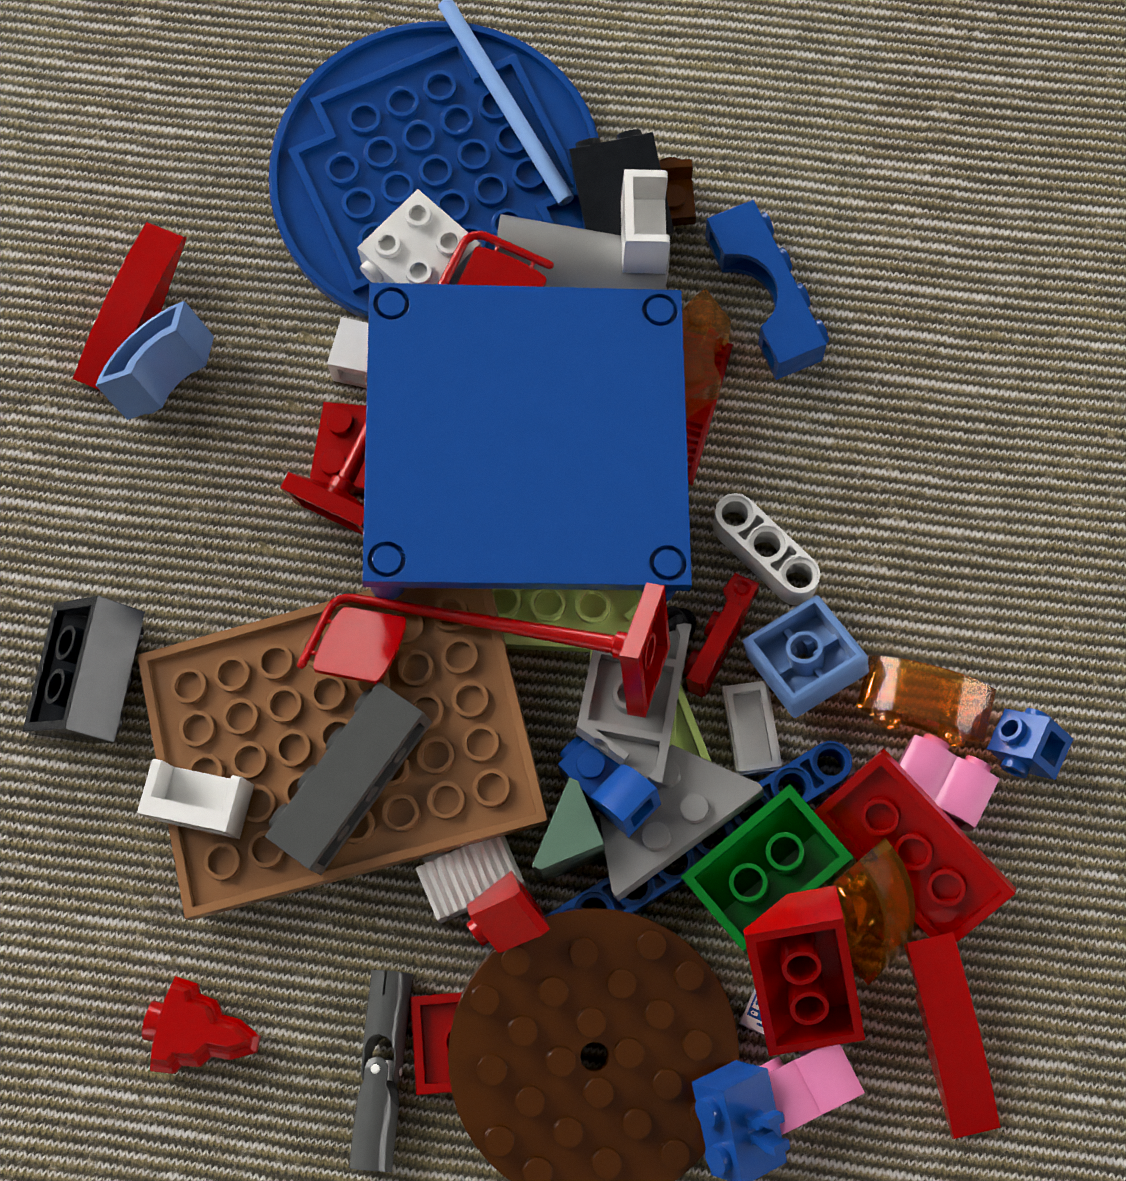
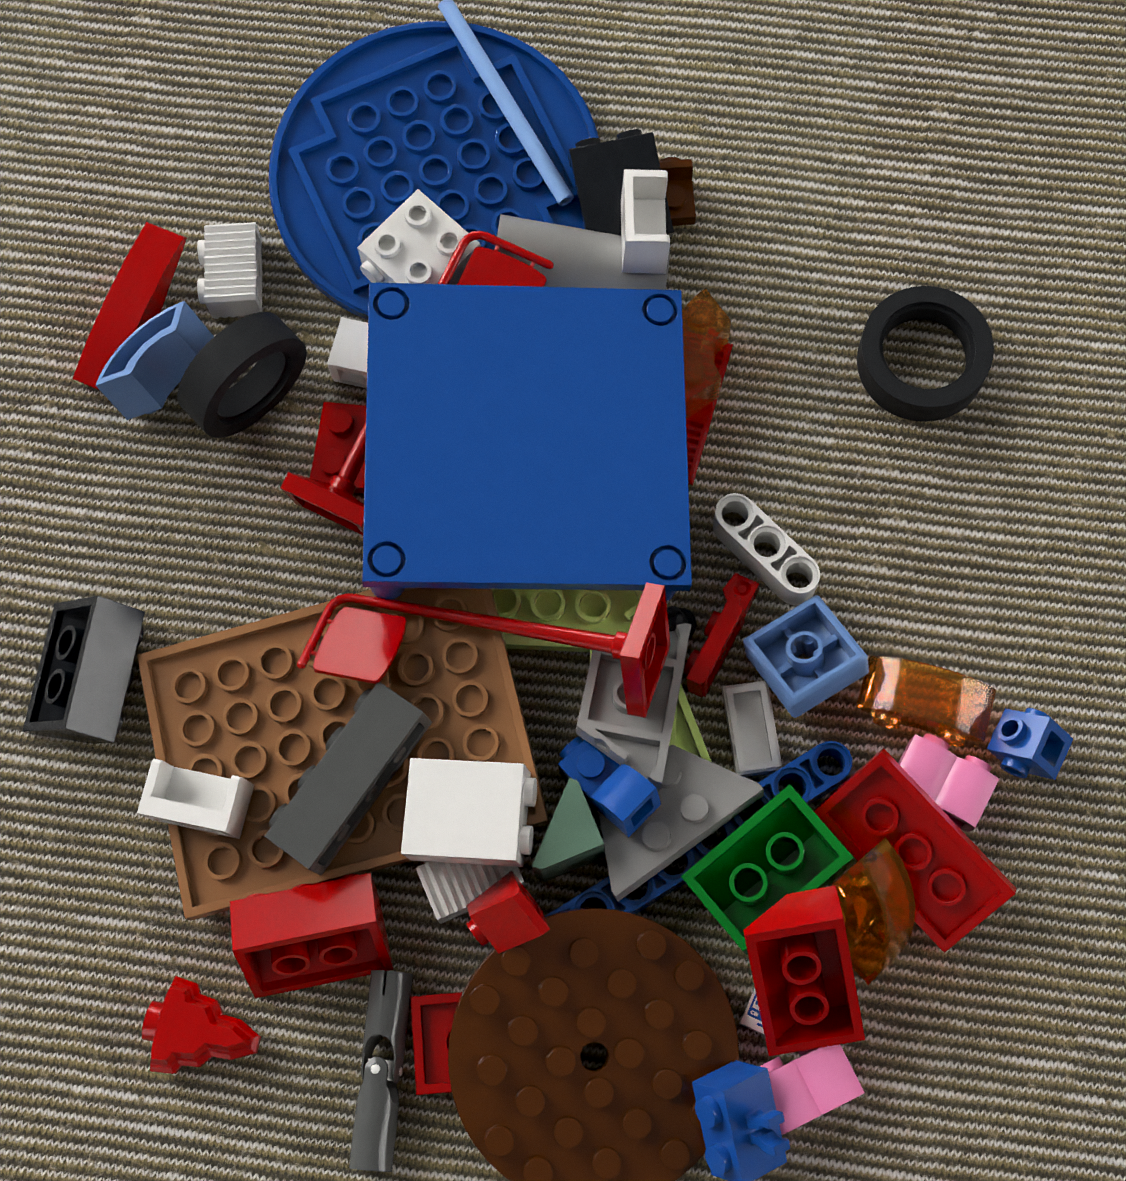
blue arch [705,199,829,380] -> none
red slope [904,932,1001,1139] -> none
none -> black tyre [177,312,307,438]
none -> white brick [197,222,262,319]
none -> red slope [230,872,394,998]
none -> white brick [401,758,537,867]
none -> black tyre [857,286,994,422]

